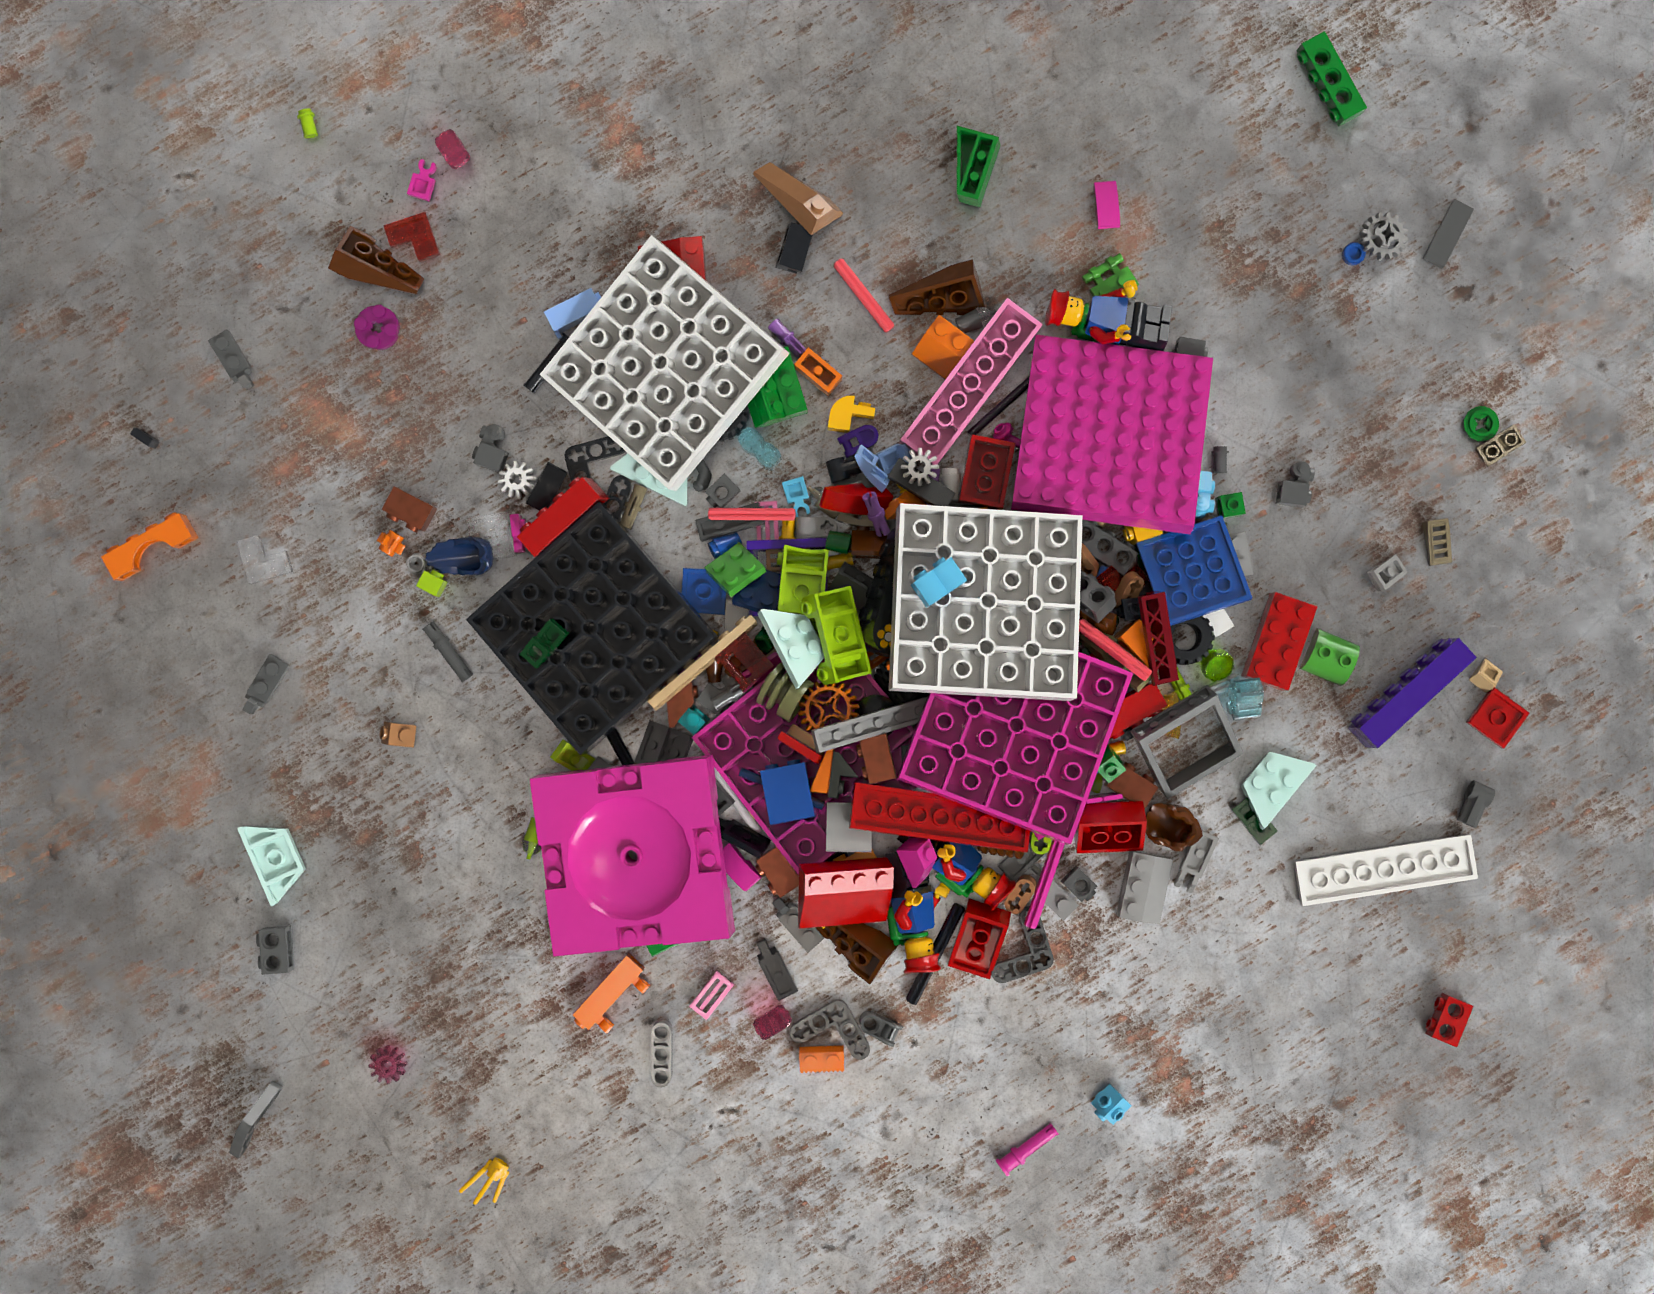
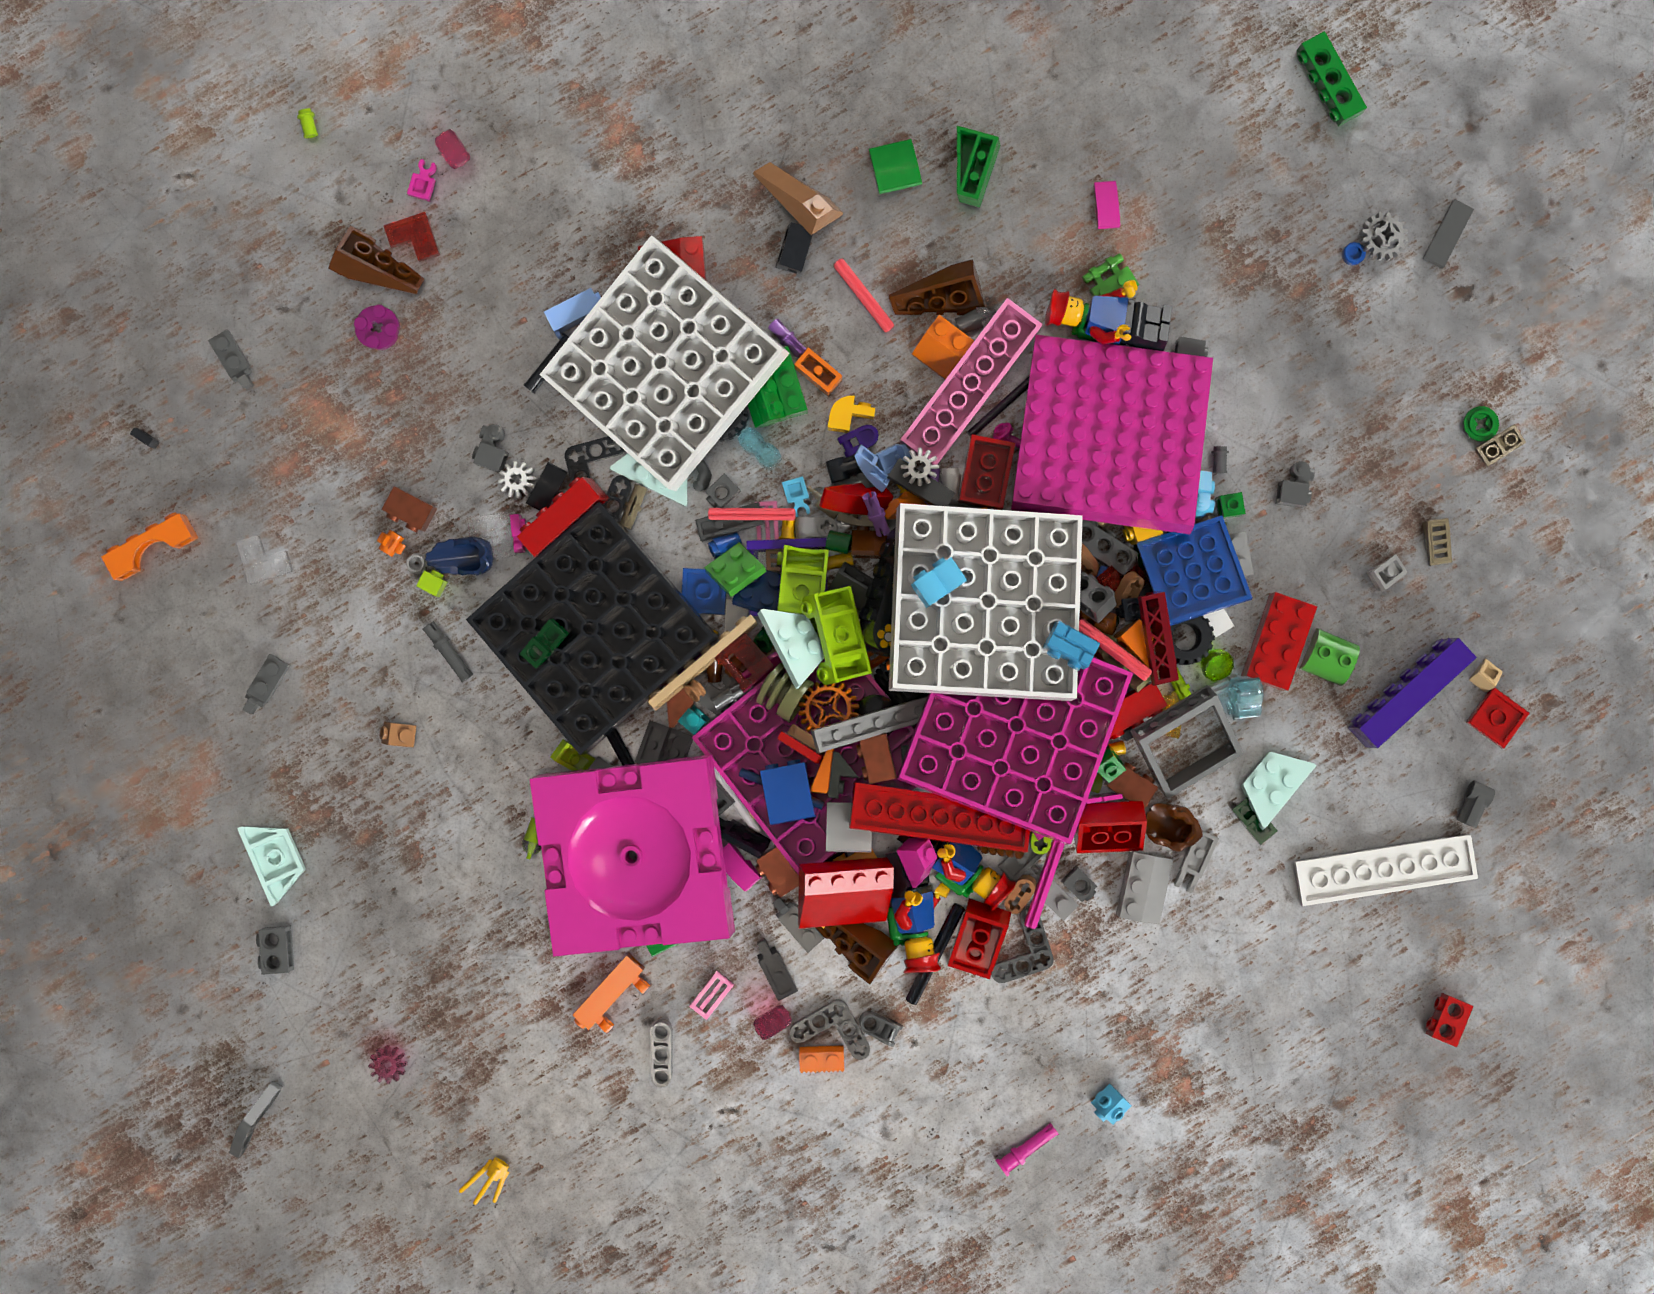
none -> medium nougat bush [684,679,706,702]
none -> green slope [869,139,922,194]
none -> dark azure brick [1043,621,1100,671]

